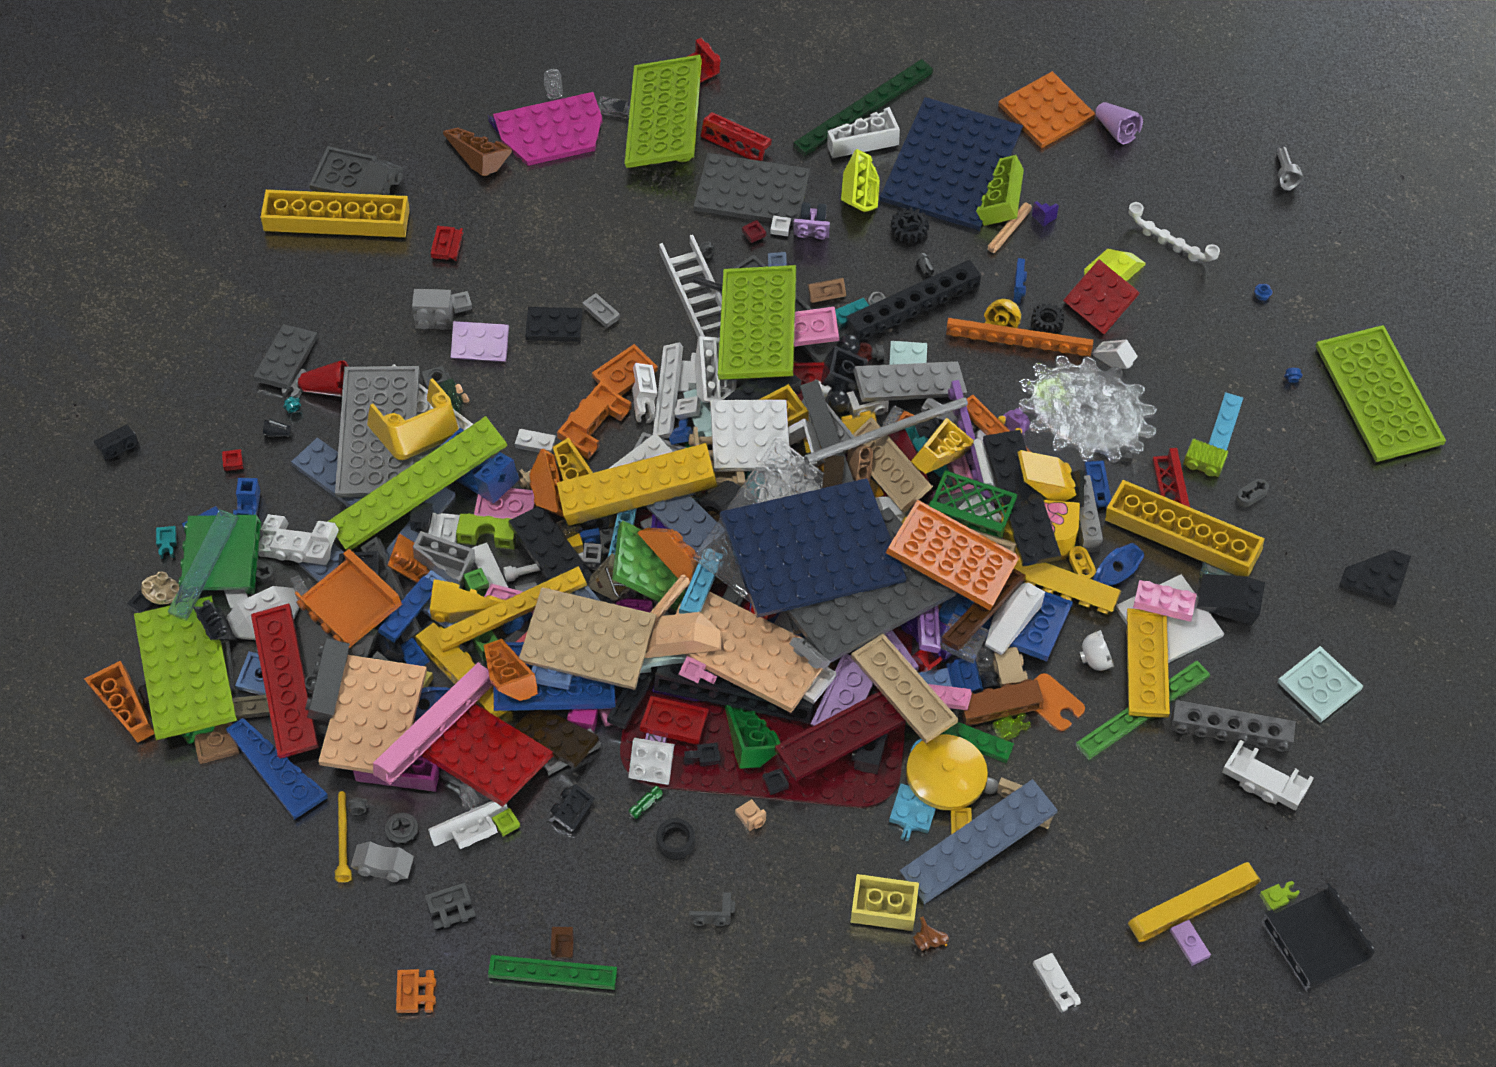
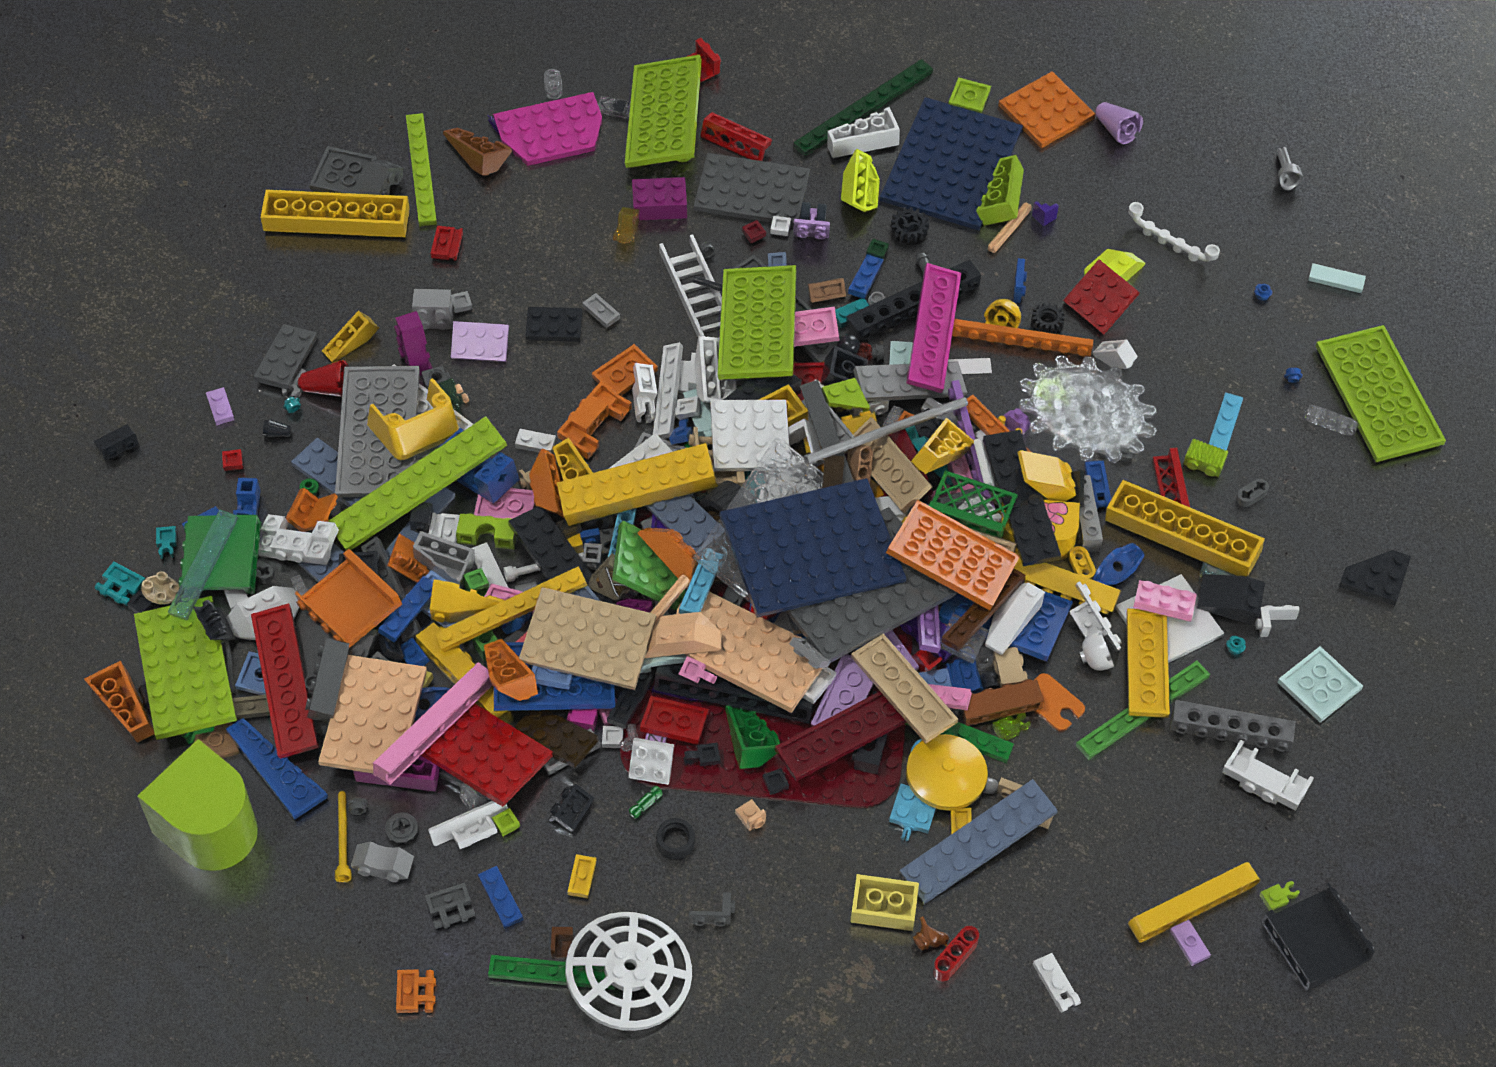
none -> teal plate [95,561,145,606]
none -> lime brick [137,739,258,871]
none -> lavender plate [206,387,234,425]
none -> orange bracket [286,488,338,532]
none -> green plate [299,479,319,495]
none -> yellow slope [322,311,379,363]
none -> magenta wedge [394,311,433,376]
none -> lime plate [406,113,437,227]
none -> blue plate [478,866,523,929]
none -> white dish [565,912,692,1031]
none -> yellow plate [567,854,597,899]
none -> white plate [602,726,623,748]
none -> clear yellow brick [613,207,640,244]
none -> clear arm [620,724,639,752]
none -> magenta brick [632,177,687,221]
none -> lime wing [821,378,870,412]
none -> blue plate [848,254,884,299]
none -> dark green plate [866,239,889,259]
none -> dark pink plate [906,263,961,393]
none -> red beam [933,926,979,982]
none -> lime plate [948,77,991,113]
none -> white sticker [948,358,992,374]
none -> white bracket [1069,581,1122,652]
none -> teal plate [1226,636,1246,654]
none -> white bracket [1255,605,1299,637]
none -> clear beam [1303,405,1358,436]
none -> light aqua tile [1308,263,1366,293]

